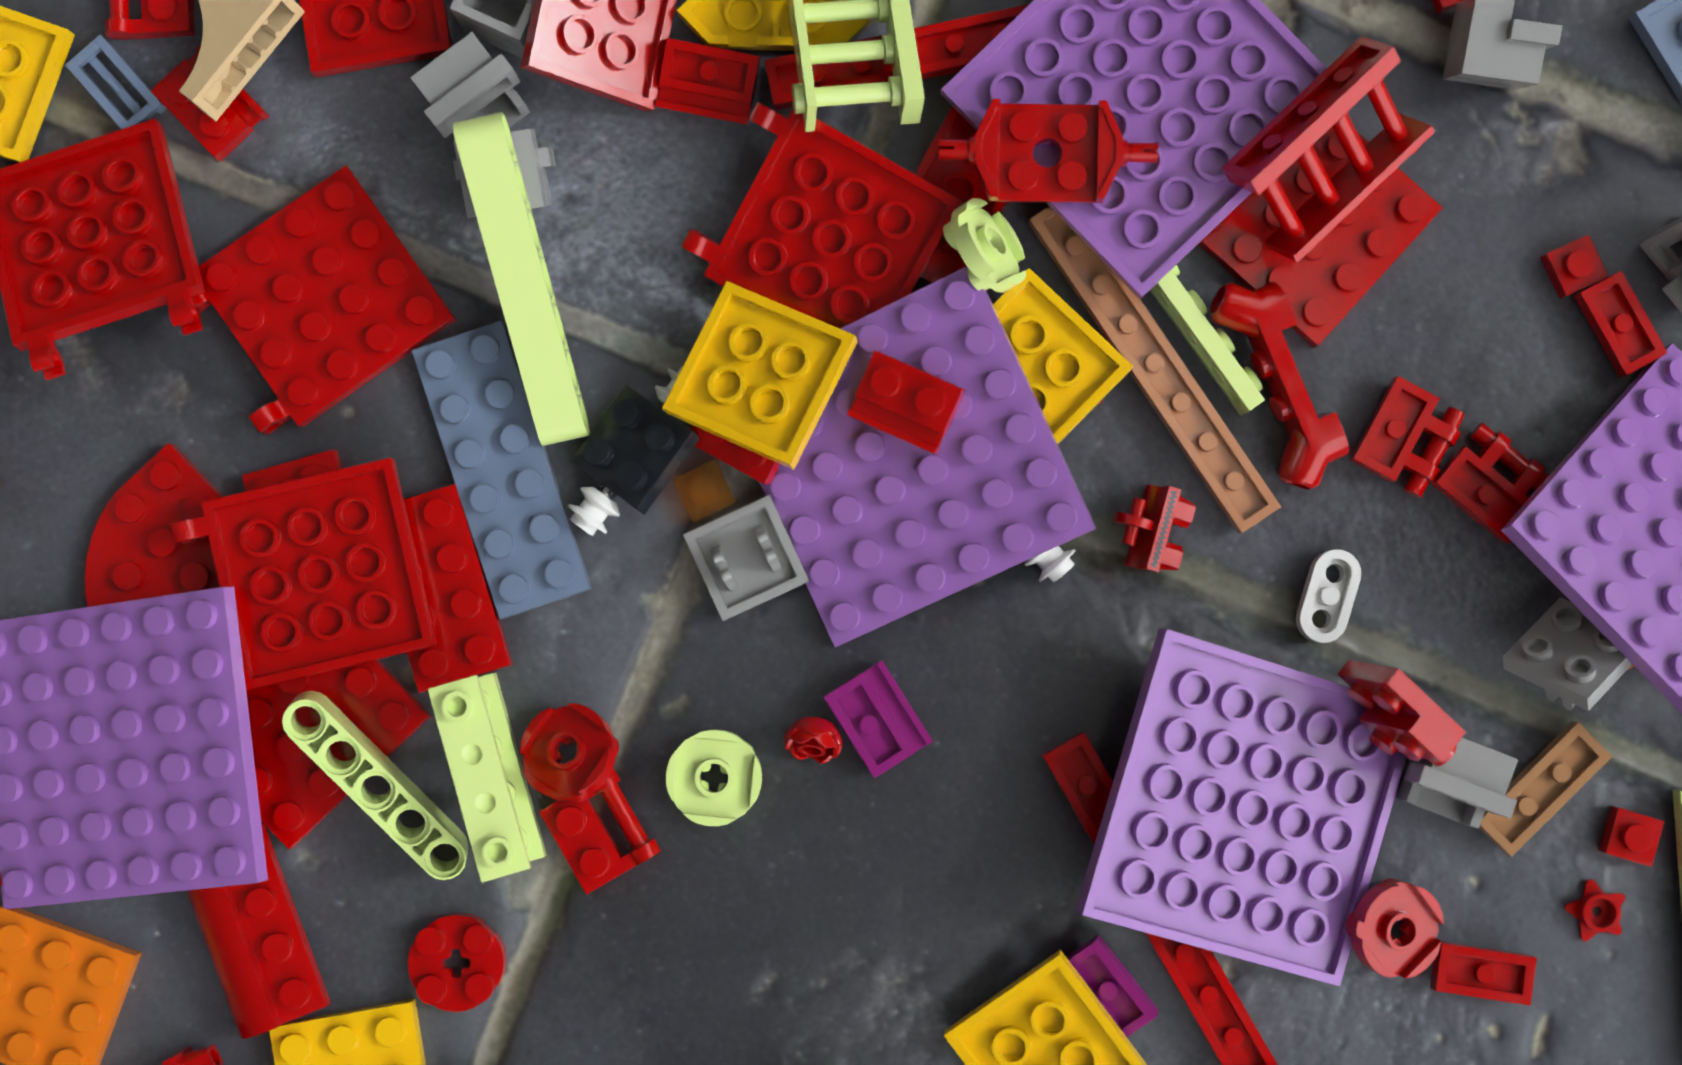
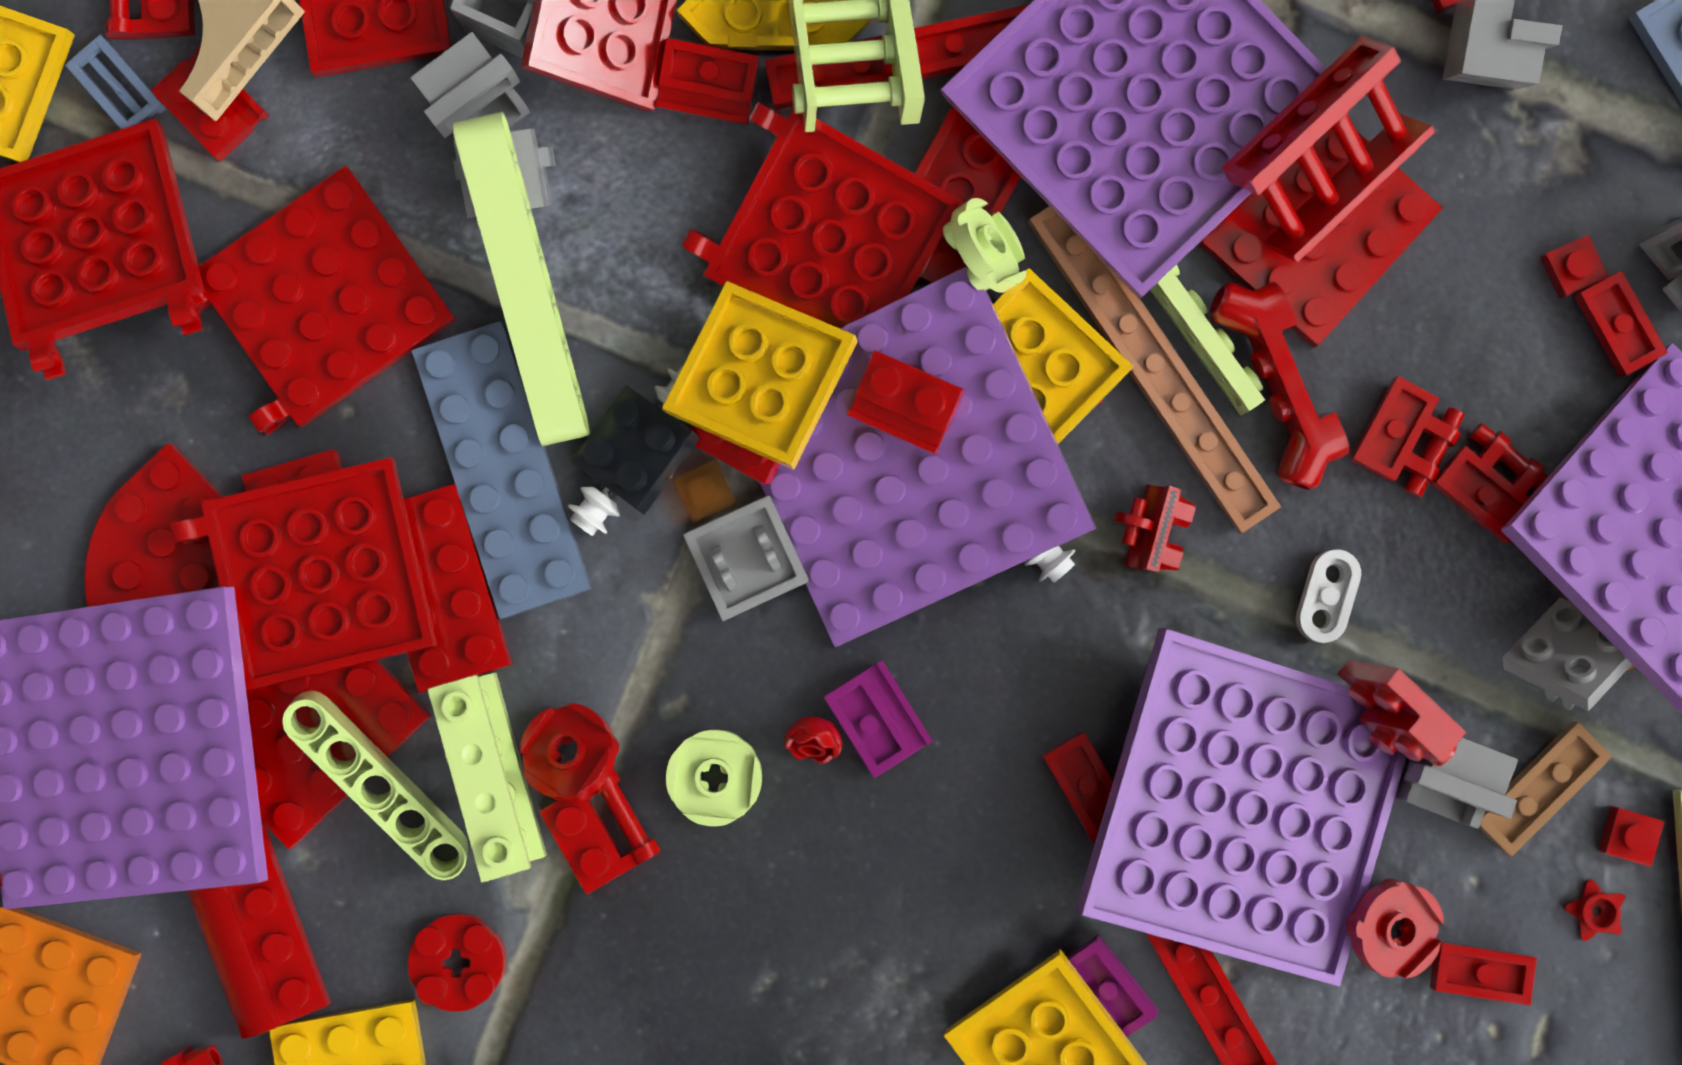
red plate [939,99,1159,203] -> none

